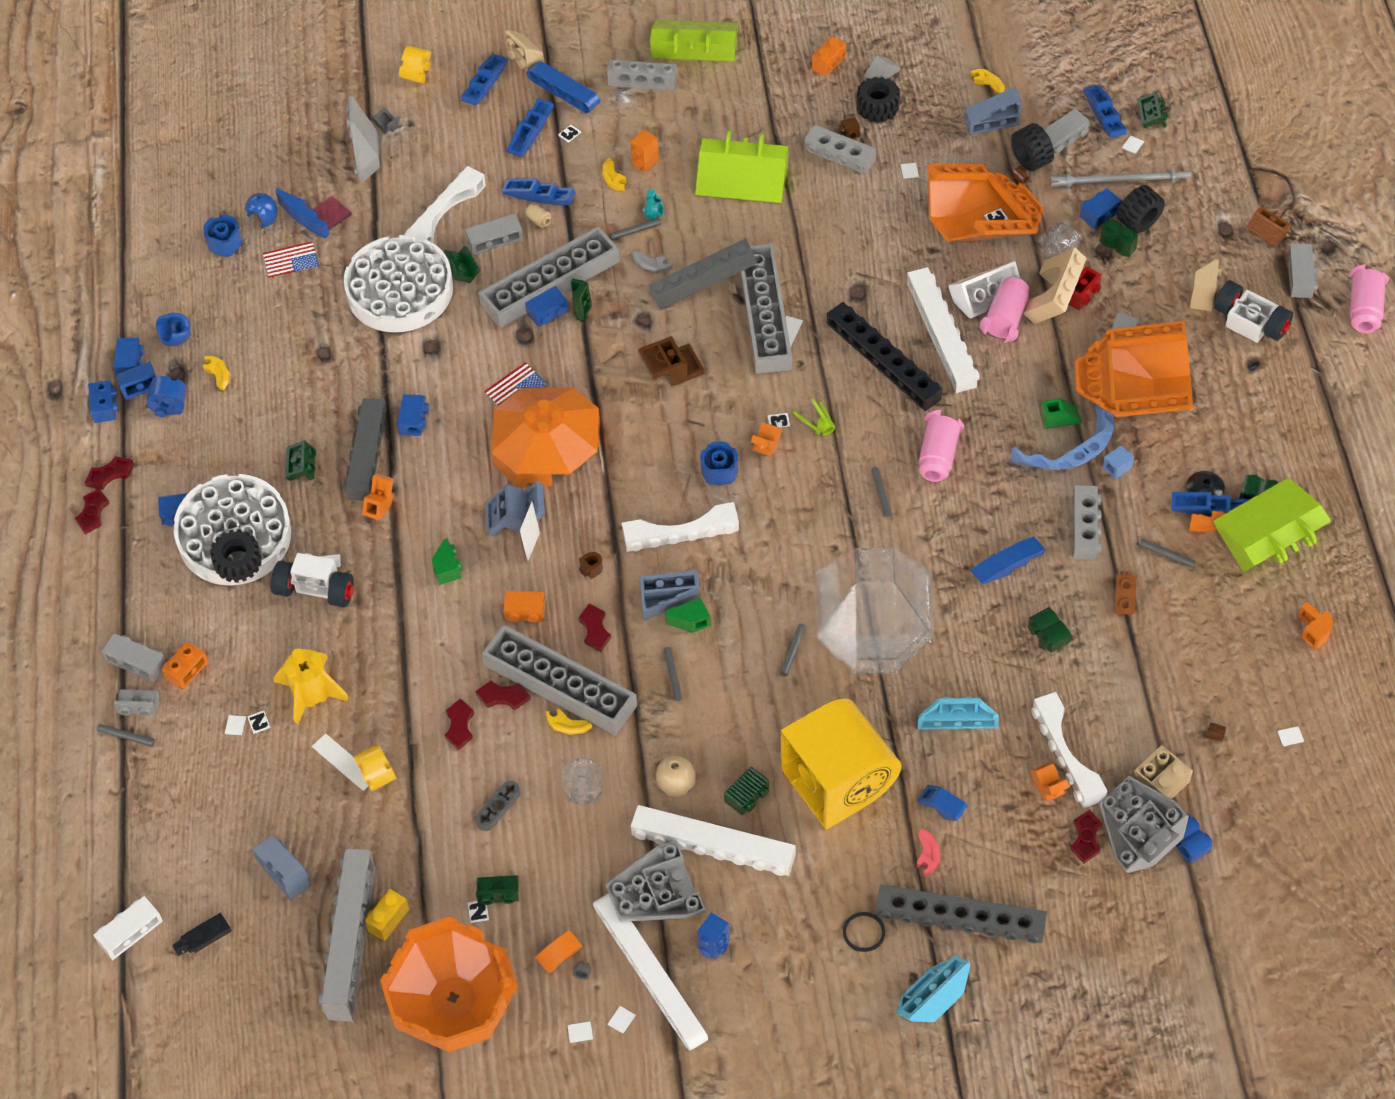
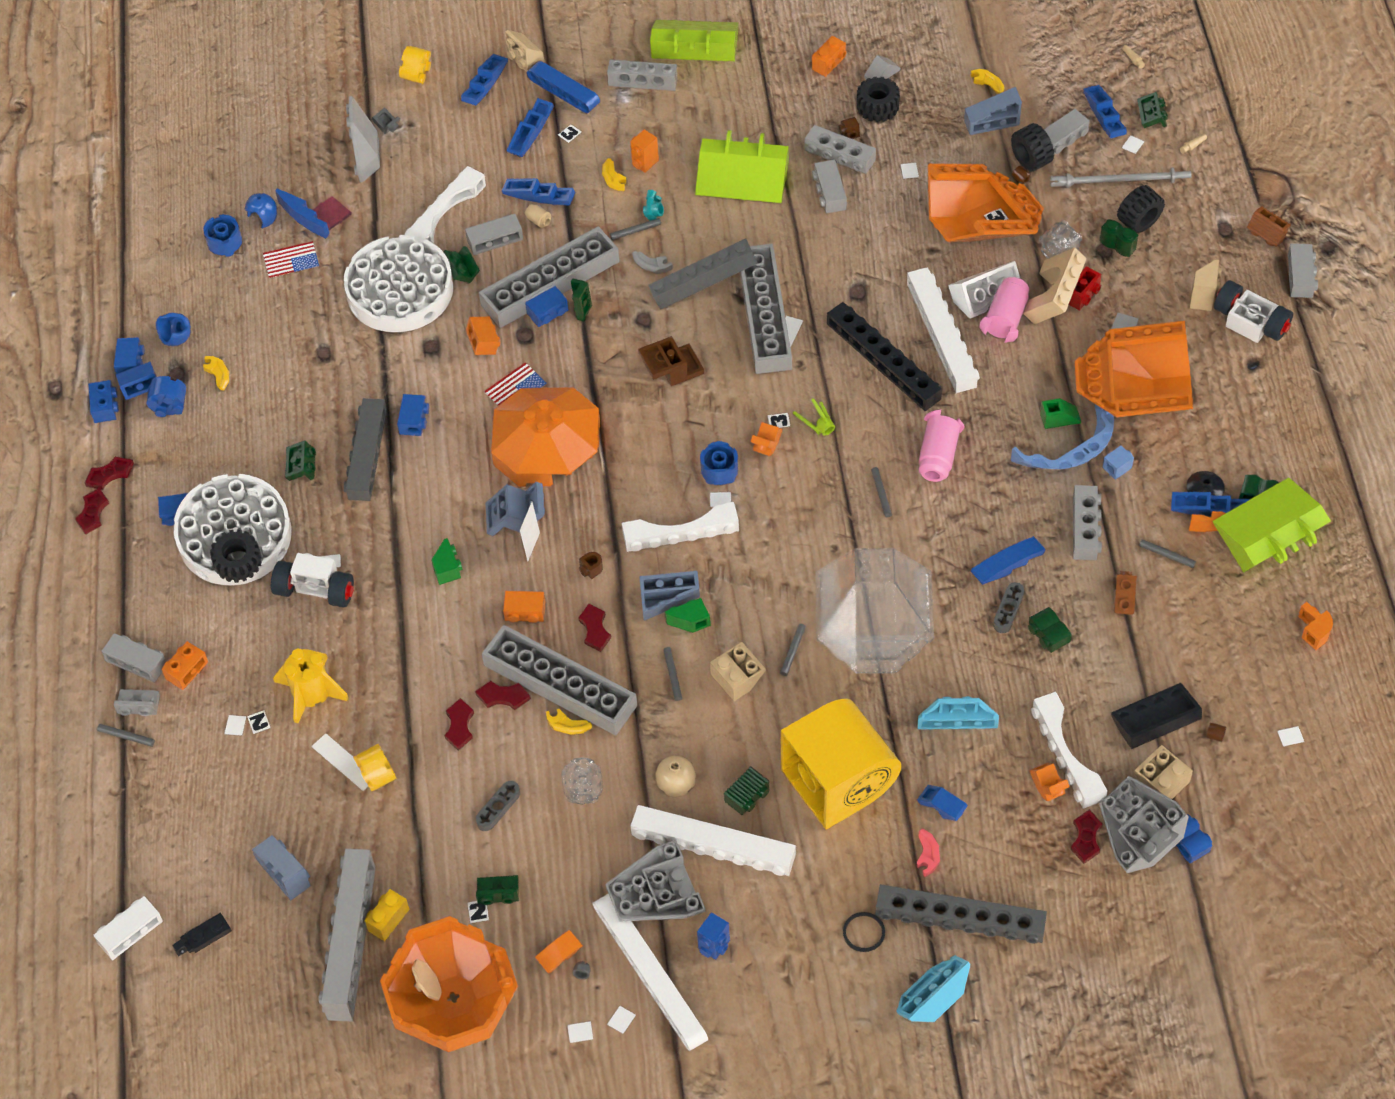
orange brick [362,473,394,520] -> none
blue brick [1080,188,1122,229] -> none
bright pink piece [1349,264,1389,333] -> none
none -> tan piece [412,959,442,1001]
none -> orange brick [466,316,500,355]
none -> white sticker [710,492,731,507]
none -> tan slope [710,642,766,701]
none -> light grey brick [812,160,847,214]
none -> dark grey beam [994,582,1024,633]
none -> black slope [1111,683,1202,749]
none -> tan animal [1122,45,1145,69]
none -> tan animal [1180,134,1207,154]

